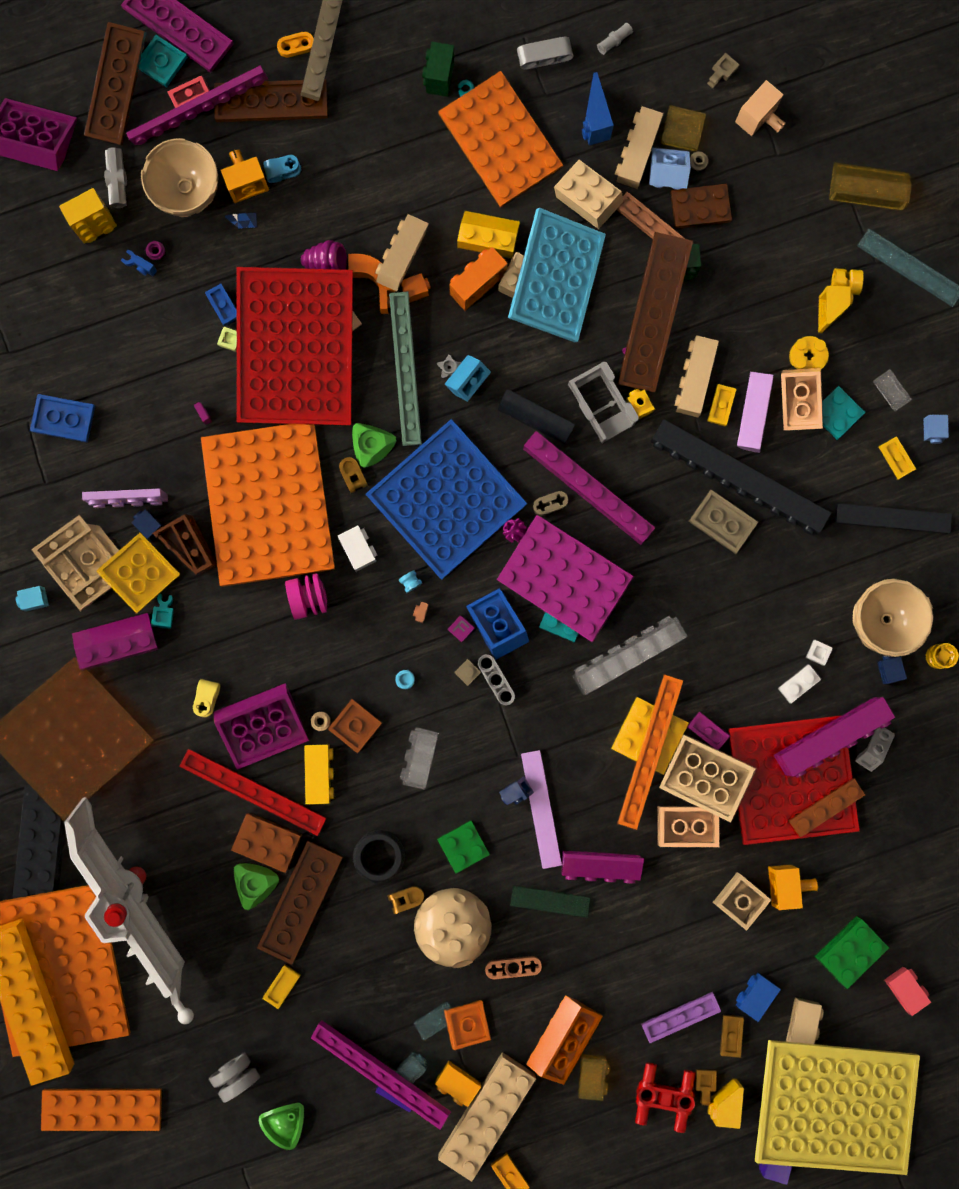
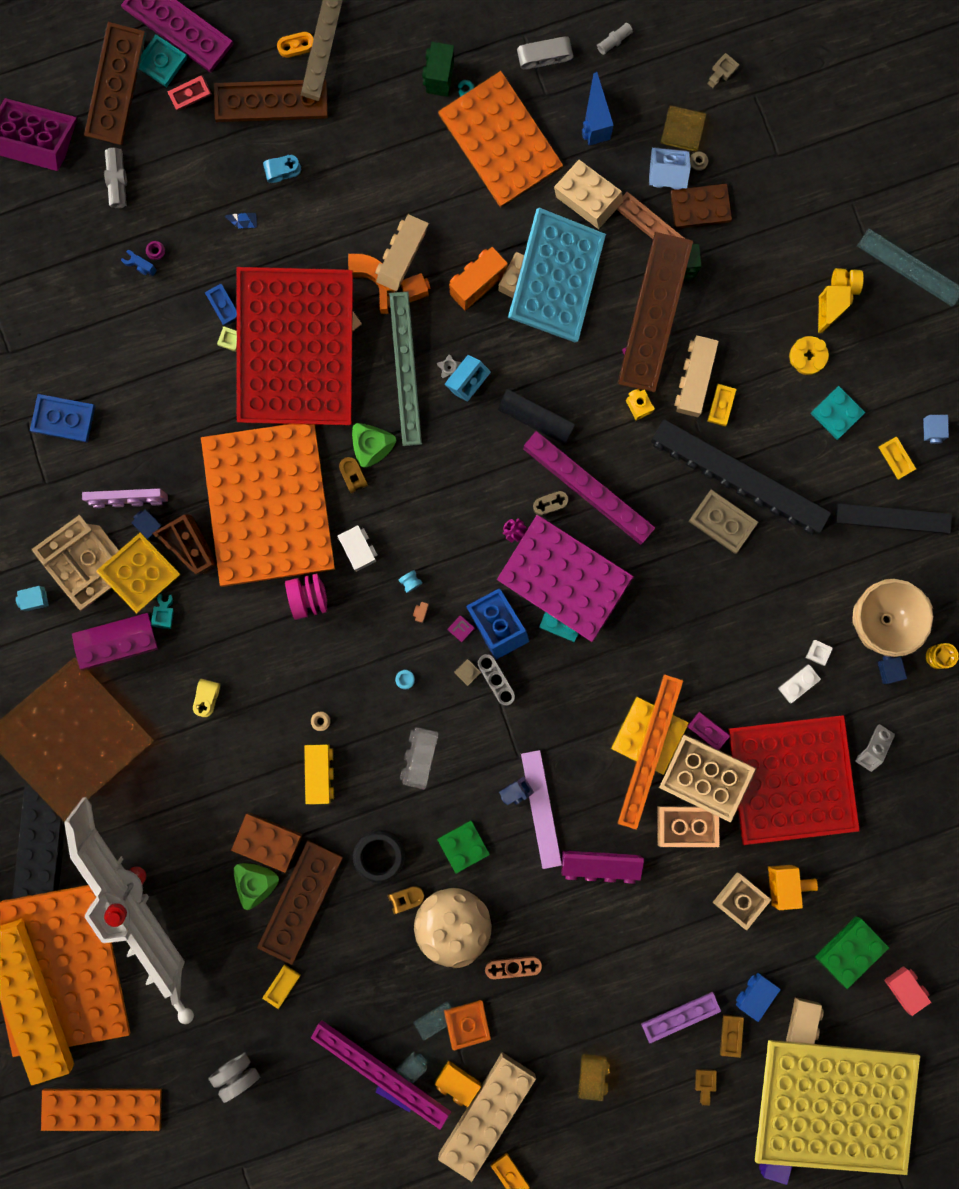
yellow brick [59,188,117,244] -> none
magenta plate [126,65,268,145] -> none
tan rock [141,138,218,217] -> none
red plate [179,749,327,836] -> none
magenta tile [194,402,212,425] -> none
magenta slope [214,683,309,769] -> none
light orange brick [221,150,269,203] -> none
bright green hat [258,1103,304,1150] -> none
magenta piece [301,240,347,270] -> none
dark orange plate [328,699,382,753] -> none
blue plate [366,419,527,580] -> none
yellow slope [457,211,520,259] -> none
clear green plate [510,885,590,917] -> none
orange slope [526,996,603,1085] -> none
light grey piece [568,362,639,443] -> none
clear brick [572,616,688,695] -> none
tan brick [615,106,663,189] -> none
red piece [635,1062,696,1133] -> none
yellow slope [708,1078,744,1129] -> none
light nougat brick [735,80,786,136] -> none
lavender brick [737,372,773,453] -> none
magenta brick [774,697,895,778] -> none
light nougat slope [781,368,823,430] -> none
dark orange plate [788,778,865,837] -> none
clear yellow slope [829,163,911,210] -> none
clear plate [873,369,912,412] -> none

